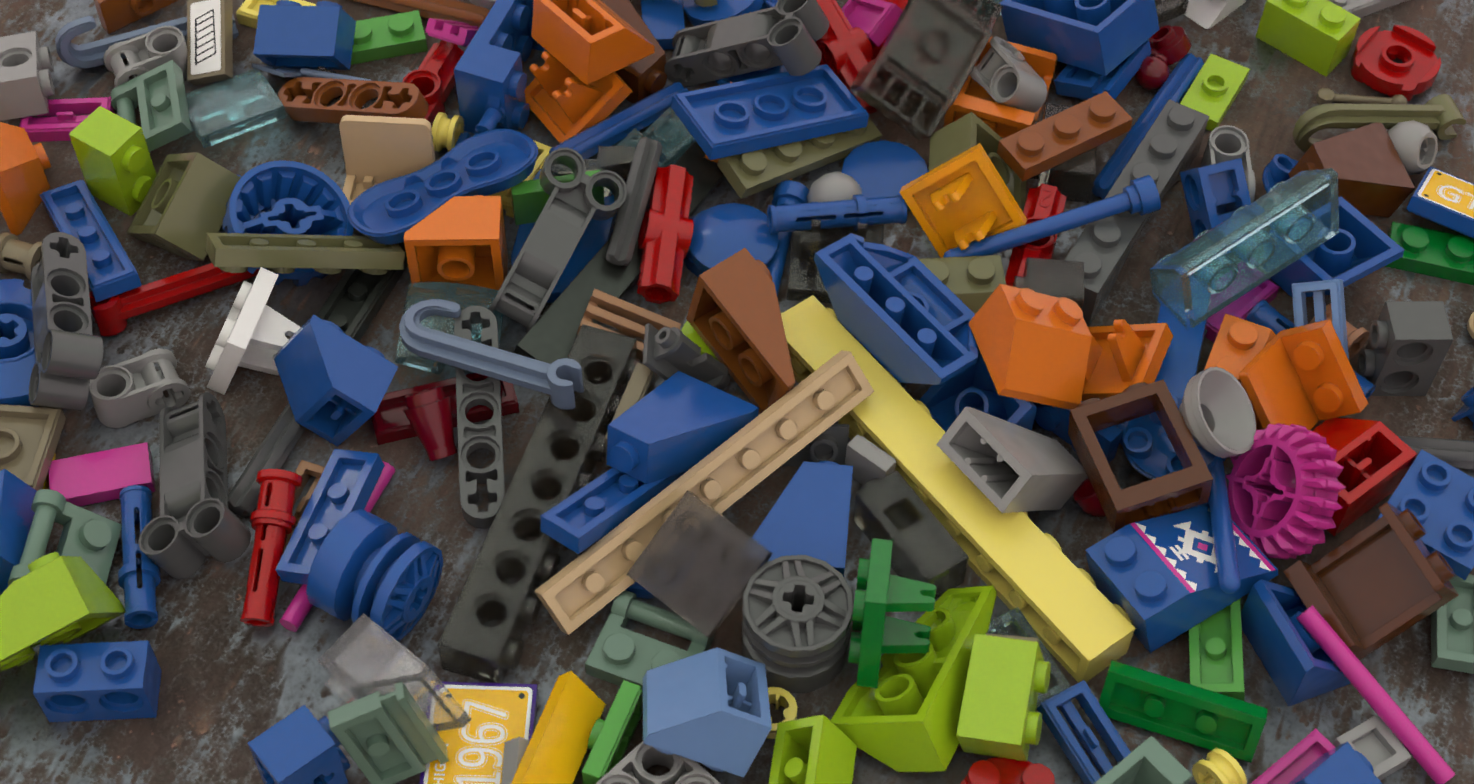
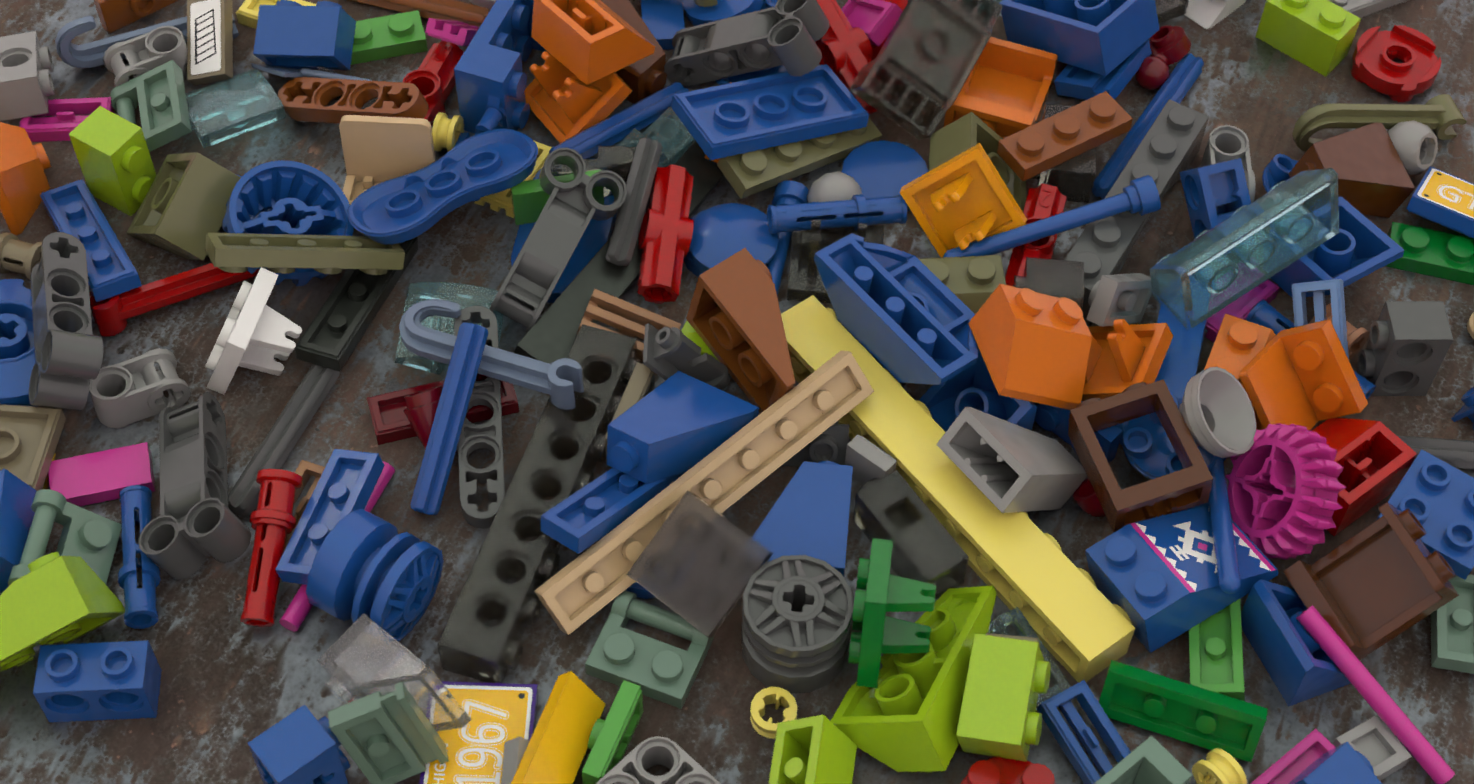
blue slope [274,315,398,447] -> none
orange slope [404,195,508,299] -> none
medium blue slope [642,647,772,778] -> none
light grey piece [968,36,1047,113] -> none
lime plate [1180,53,1250,131] -> none
dark tan hinge [1316,88,1407,105] -> none
none -> blue axle [410,322,488,515]
none -> light grey plate [1086,273,1157,327]

